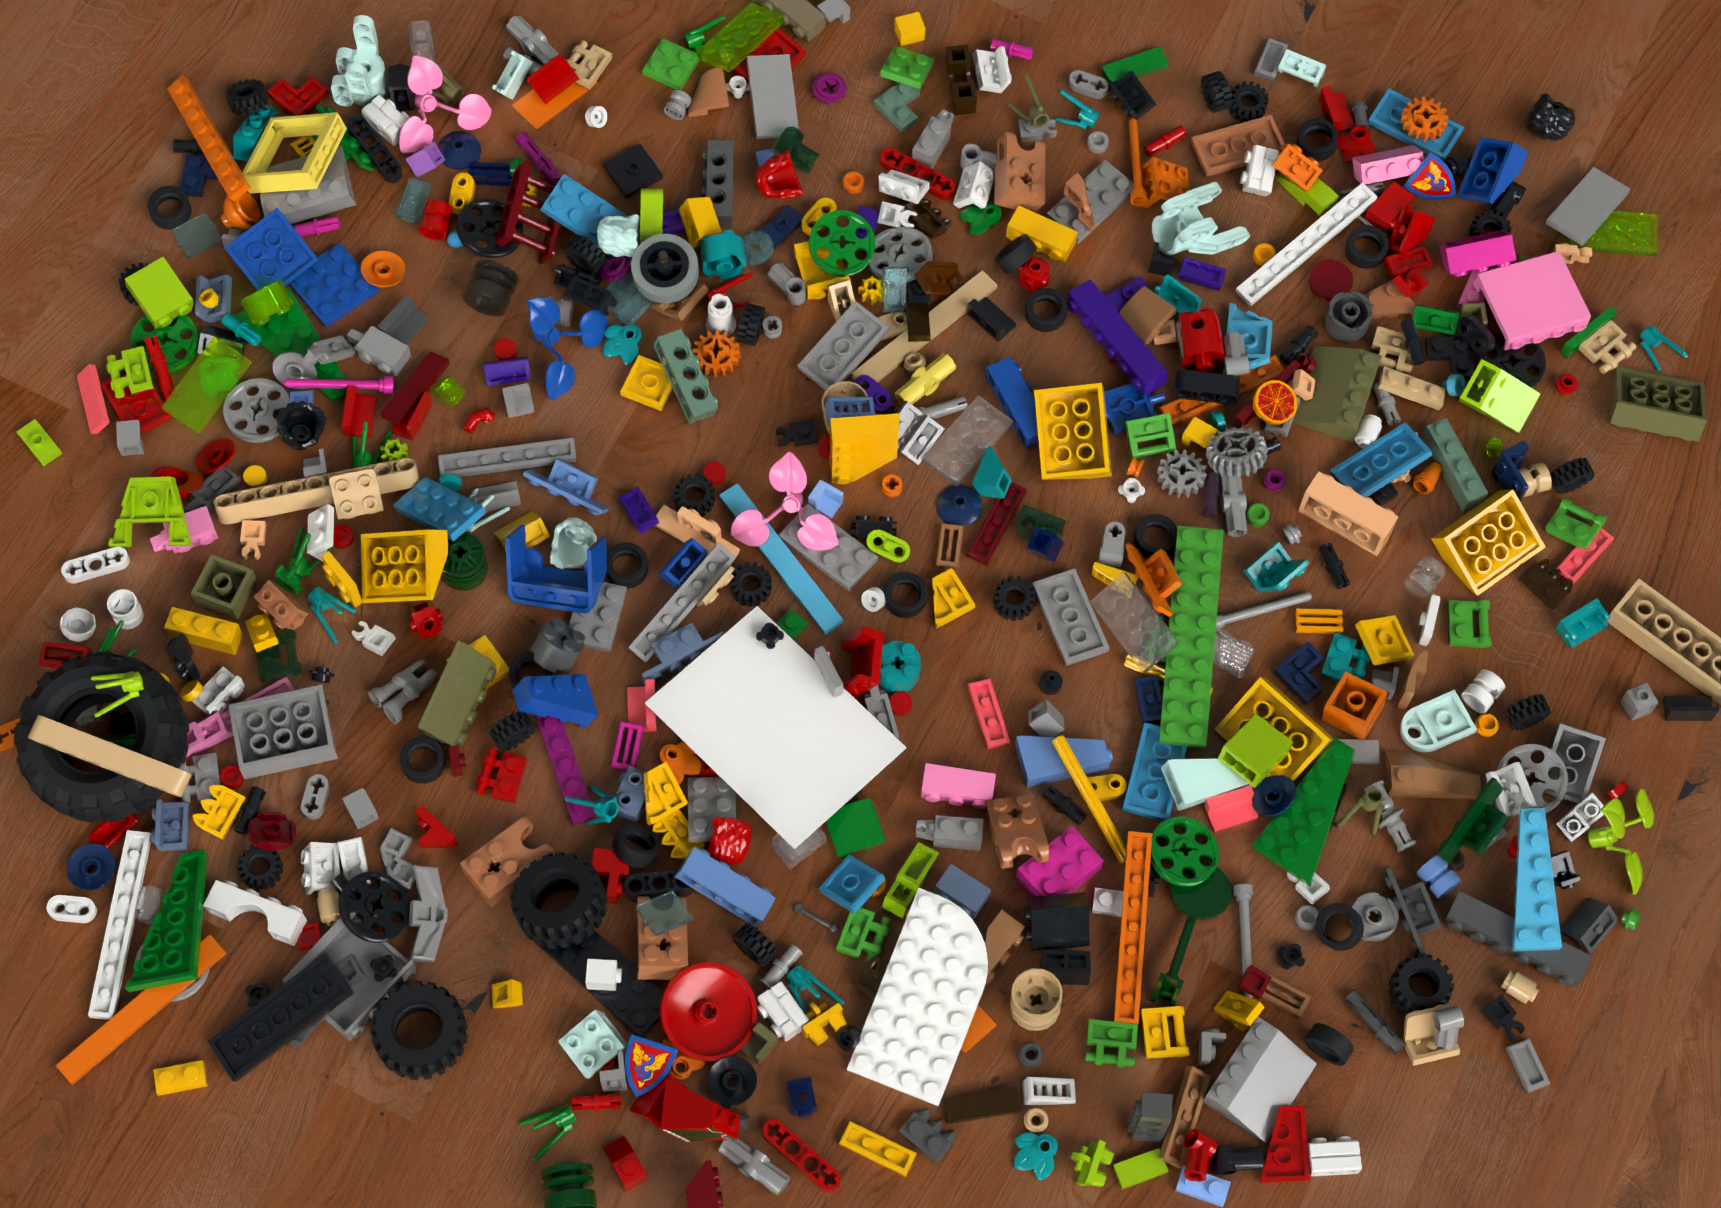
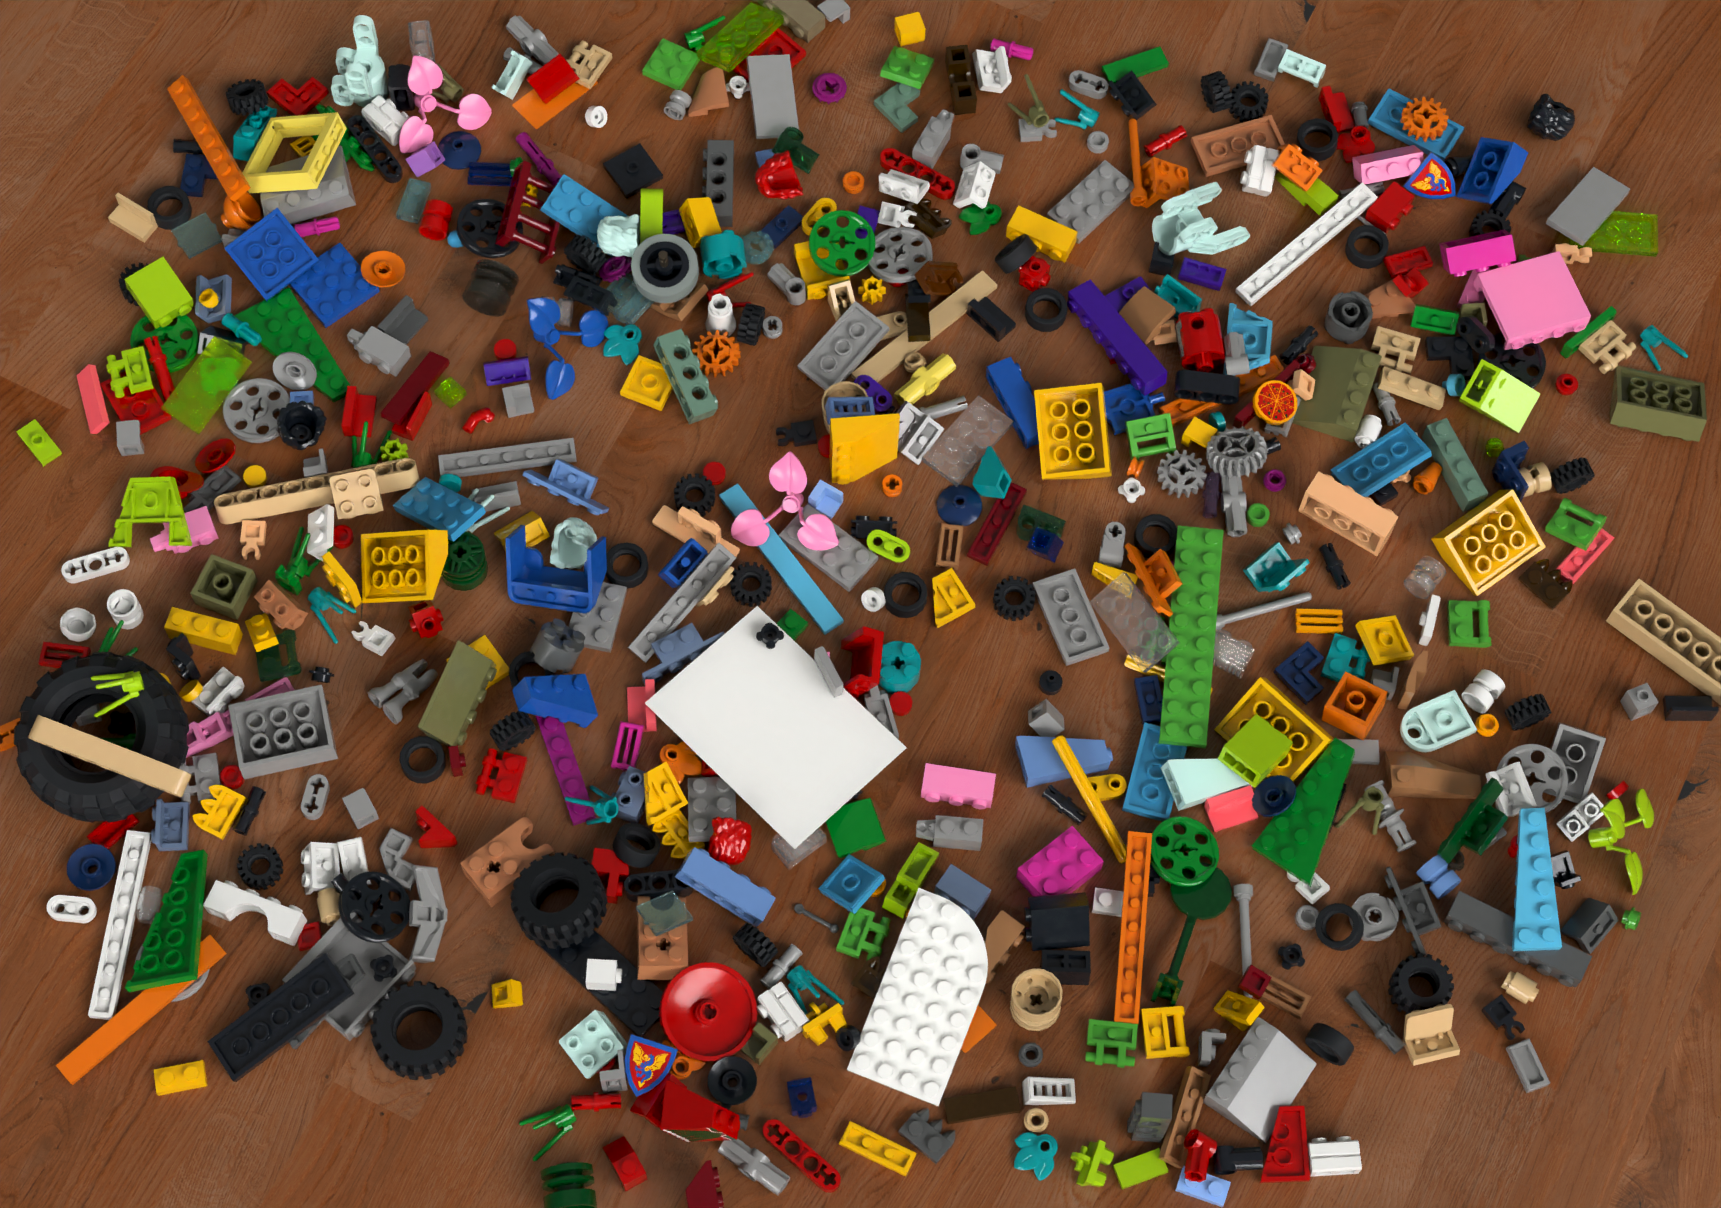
clear neon green brick [239,279,293,326] -> none
dark red tile [247,811,296,851] -> none
dark pink piece [283,376,393,394] -> none
light grey hinge [302,335,356,365] -> none
yellow plate [449,172,476,217] -> none
dark purple plate [619,487,660,534] -> none
clear light blue plate [882,266,907,312] -> none
coral tile [967,678,1010,750] -> none
nougat brick [986,793,1049,869] -> none
nougat brick [994,131,1045,212] -> none
nougat slope [1064,172,1096,231] -> none
light orange tile [1253,243,1276,266] -> none
dark red tile [1309,259,1353,301] -> none
red slope [1388,206,1435,253] -> none
black pin [1401,319,1426,366] -> none
light grey piece [1433,1006,1464,1050] -> none
teal hinge [1556,598,1610,649] -> none
none -> tan panel [108,193,158,243]

